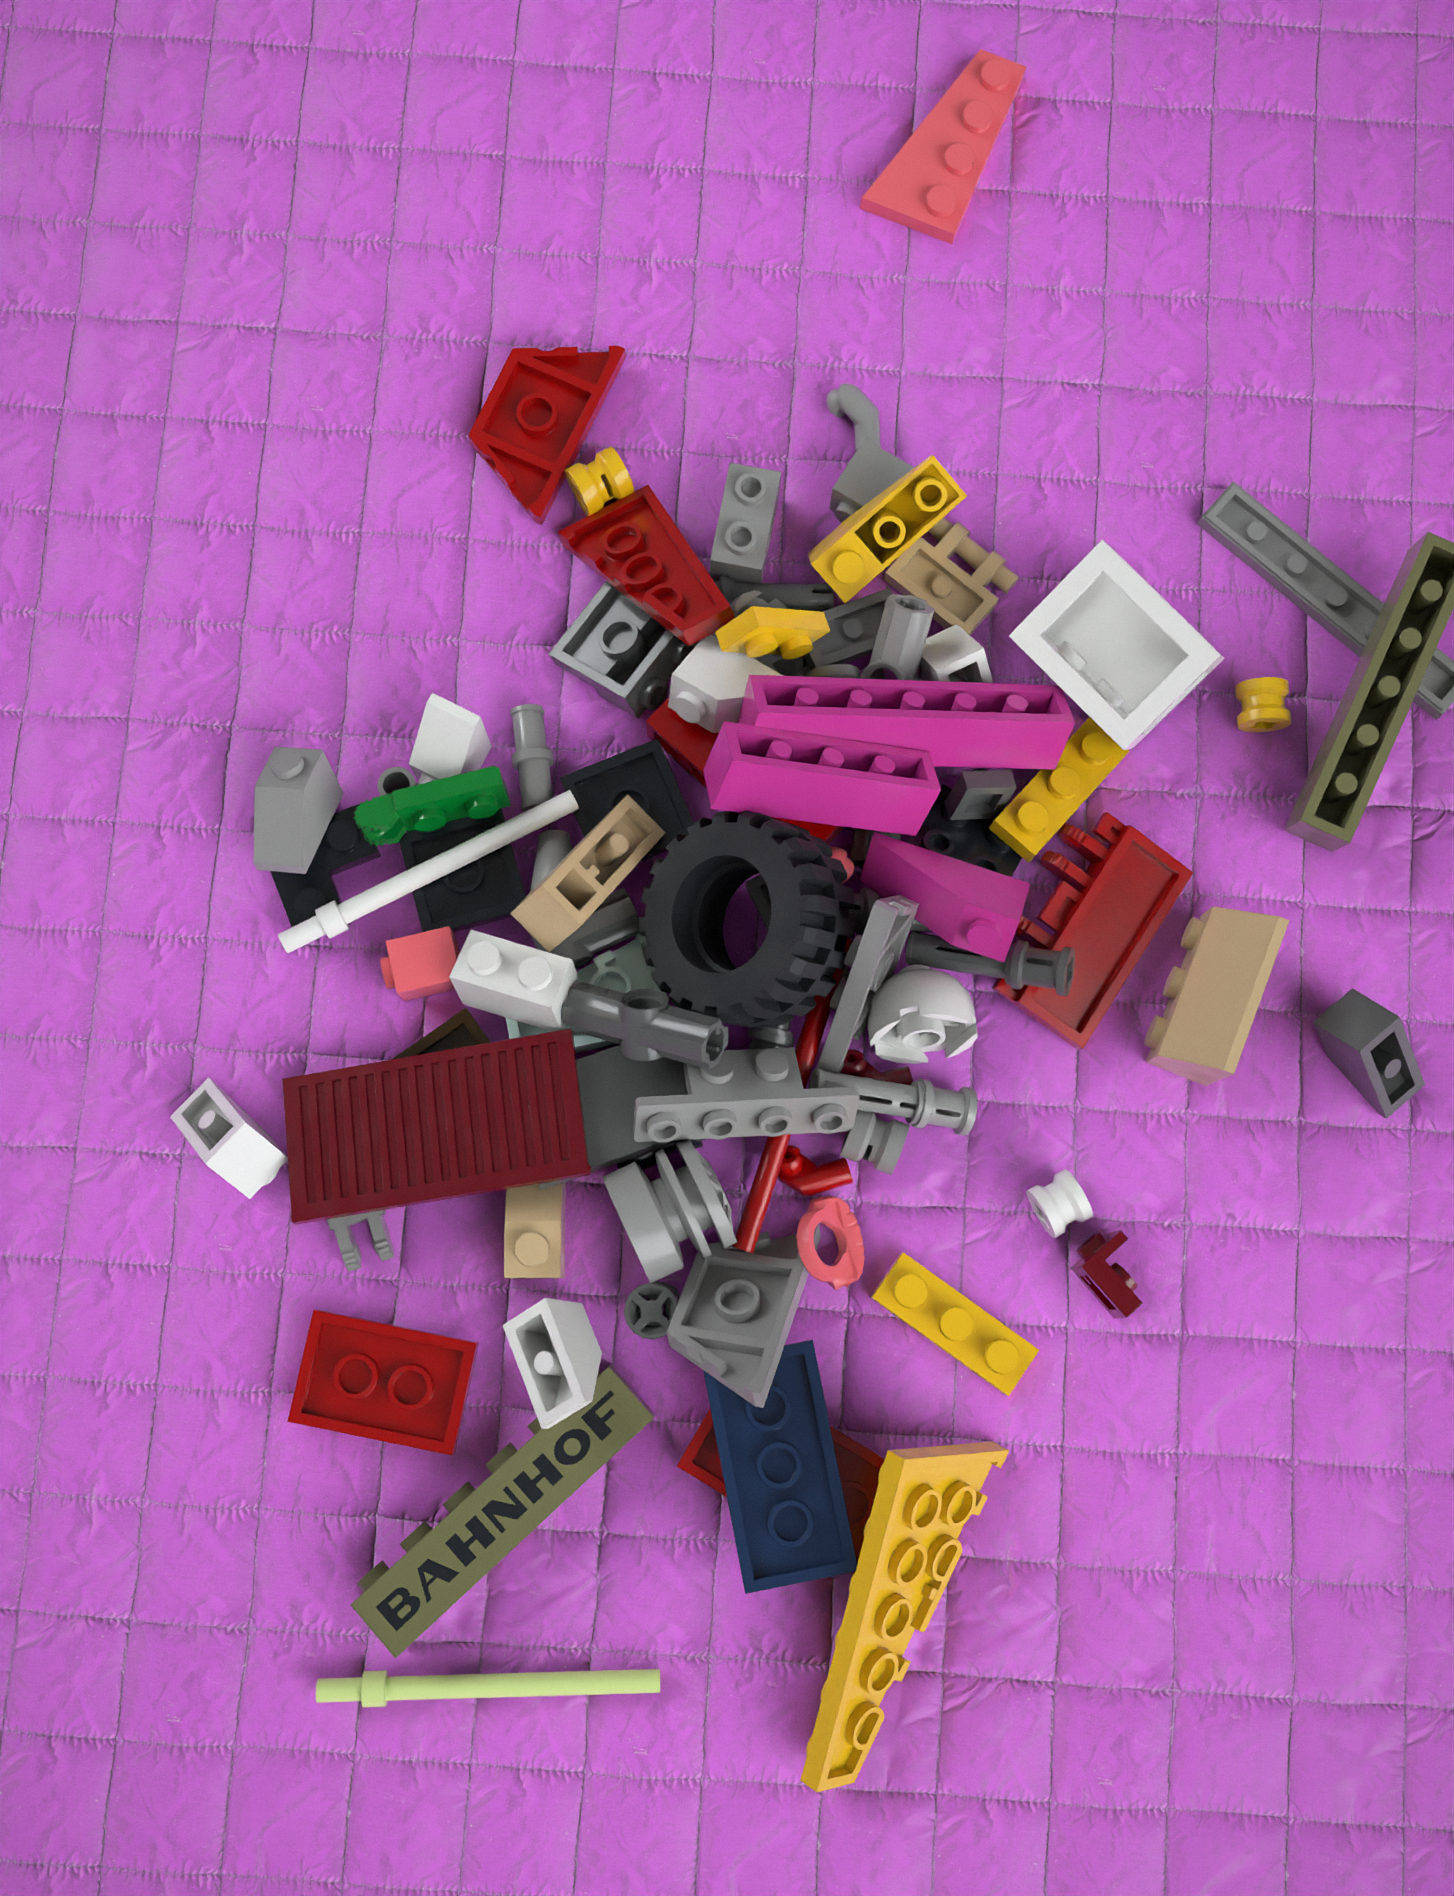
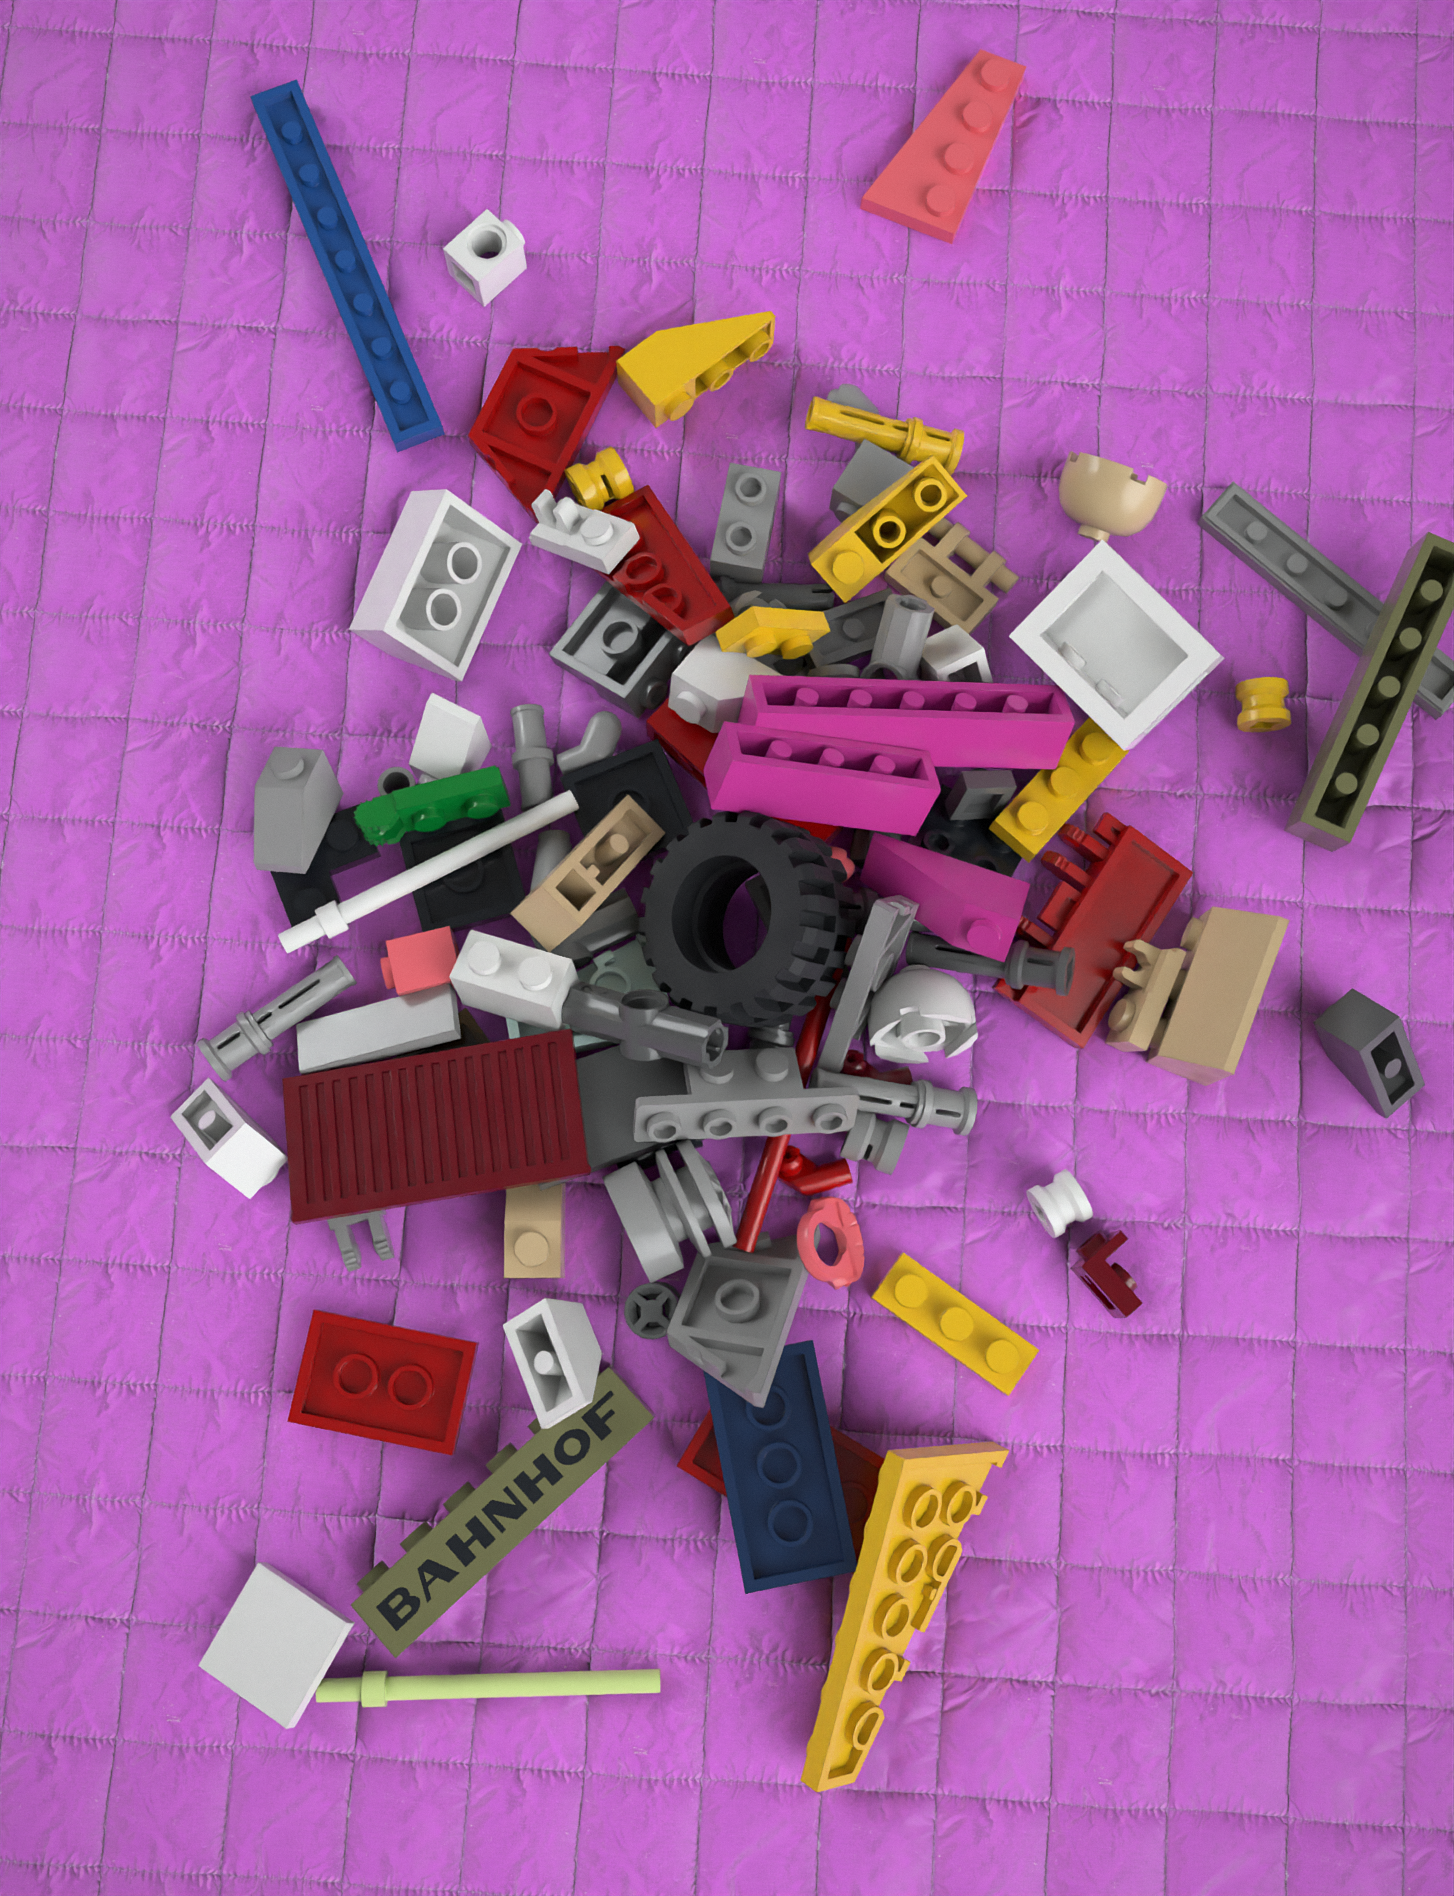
none -> light grey pin [197,955,357,1082]
none -> white tile [198,1562,355,1729]
none -> blue plate [250,79,445,453]
none -> tile [296,983,461,1075]
none -> white slope [349,489,522,681]
none -> white brick [443,209,527,307]
none -> white plate [529,489,640,574]
none -> light grey arm [556,711,622,775]
none -> yellow slope [616,311,776,428]
none -> yellow pin [805,396,964,476]
none -> tan cylinder [1058,451,1168,543]
none -> tan plate [1105,940,1187,1052]

